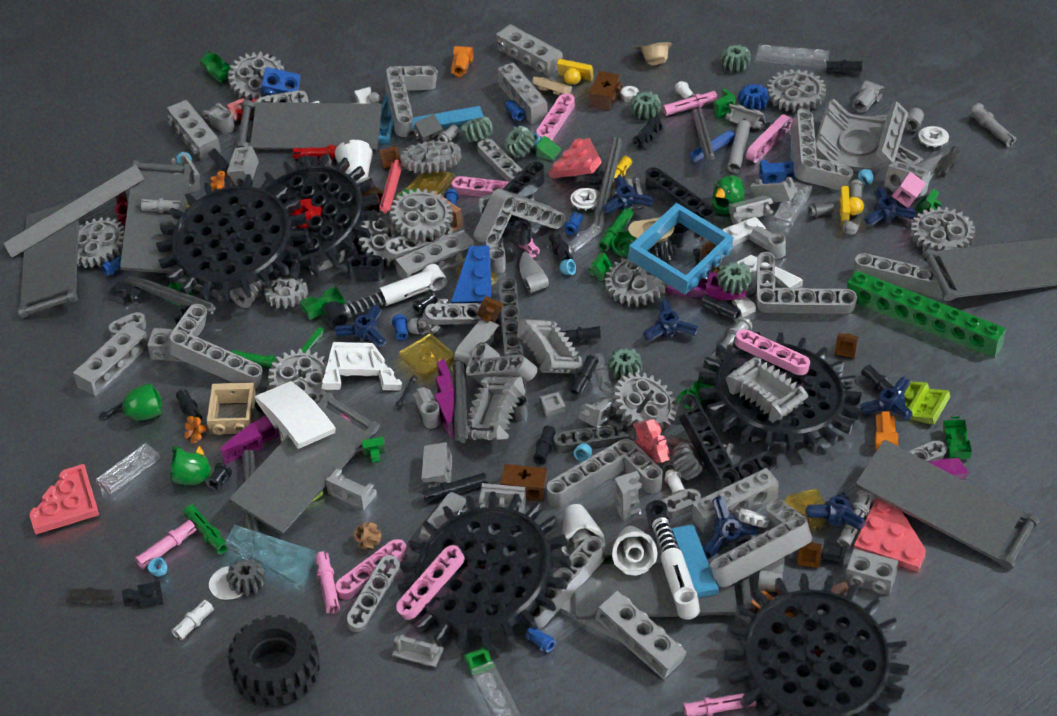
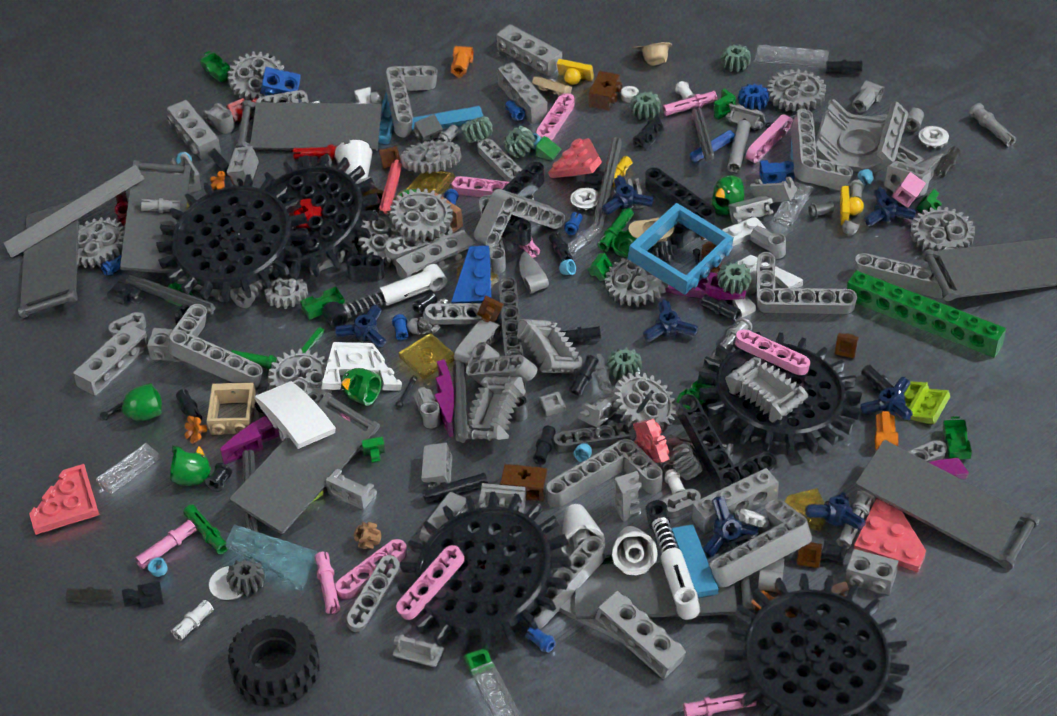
none -> green piece [341,368,382,406]

